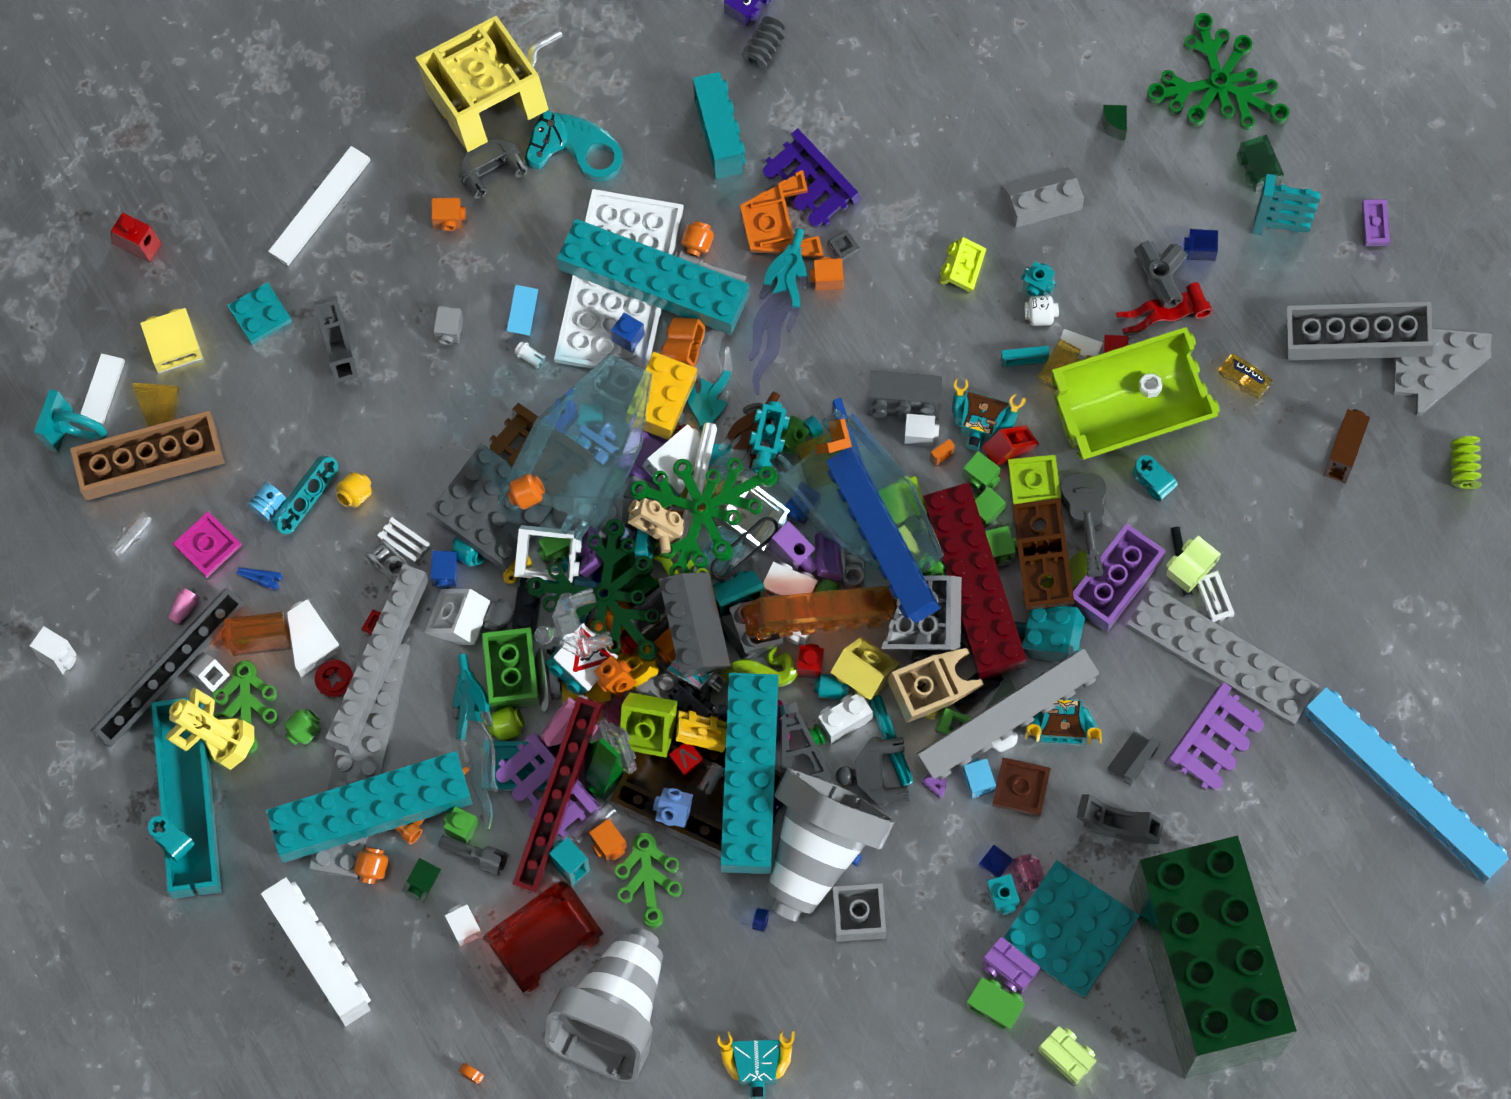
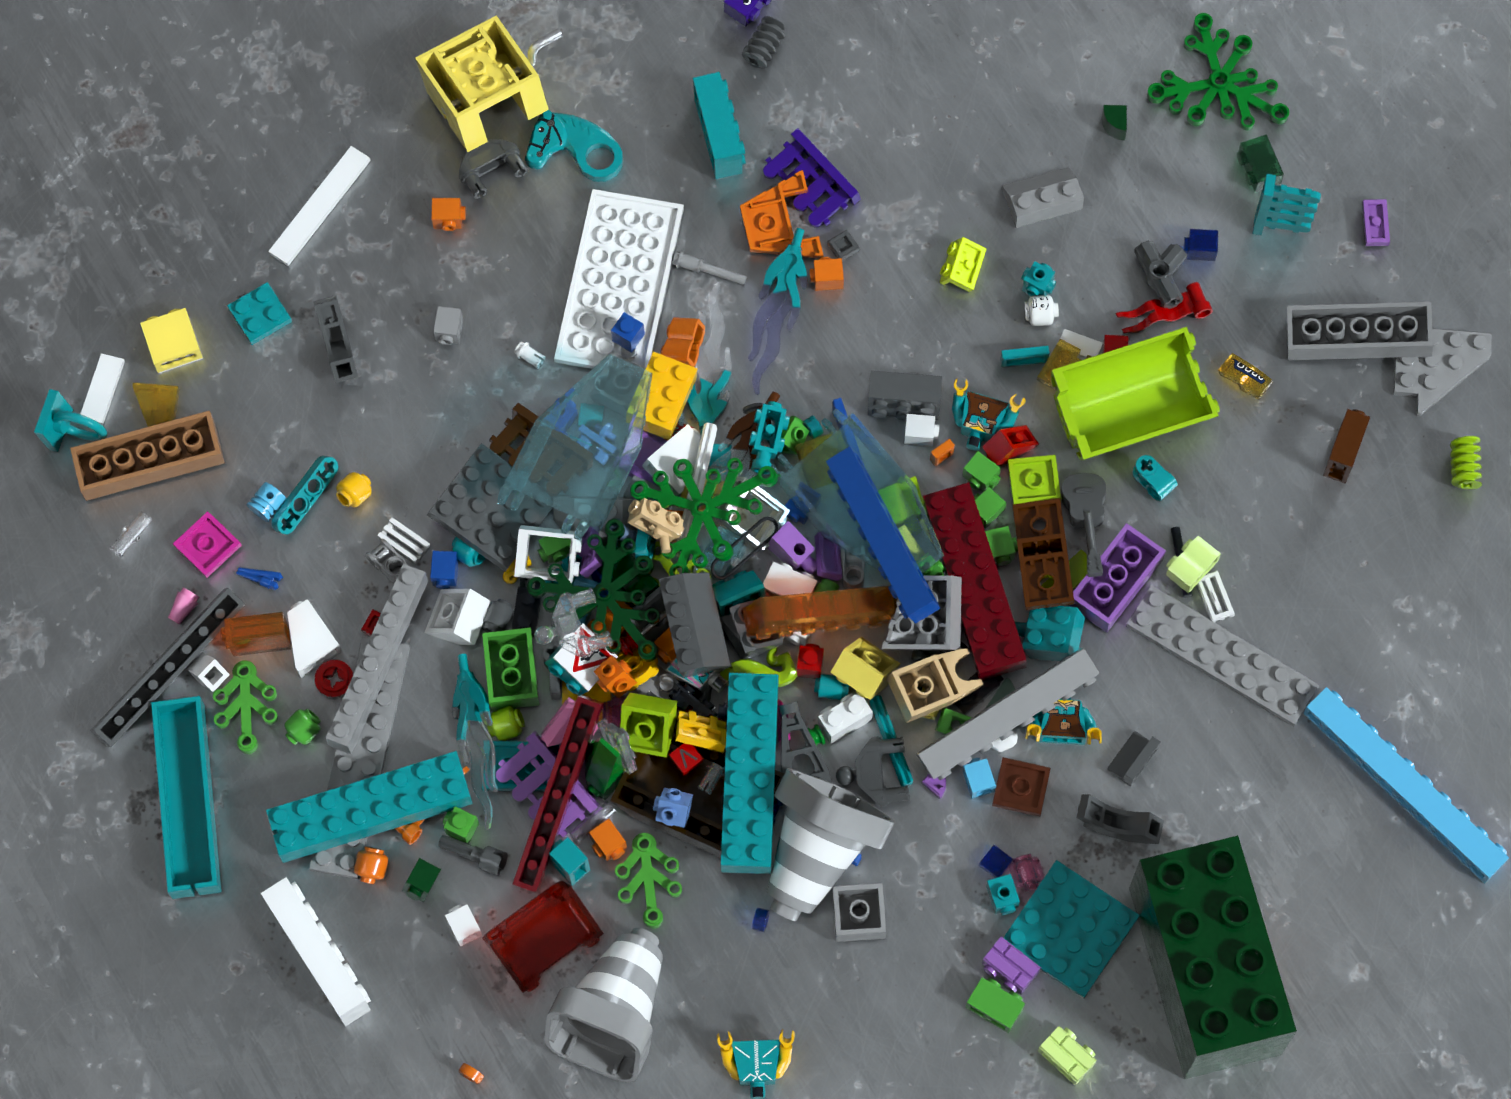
white brick [30,626,76,674] -> none
red torso [110,213,162,262] -> none
teal piece [148,816,195,863] -> none
light yellow piece [166,688,254,770] -> none
medium azure slope [507,285,538,336] -> none
orange head [507,473,545,510] -> none
sticker [535,649,549,712] -> none
teal brick [557,218,749,335] -> none
orange head [681,221,714,257] -> none
orange panel [814,418,852,454] -> none
white tile [1138,373,1162,398] -> none
medium lavender fence [1164,682,1264,790] -> none

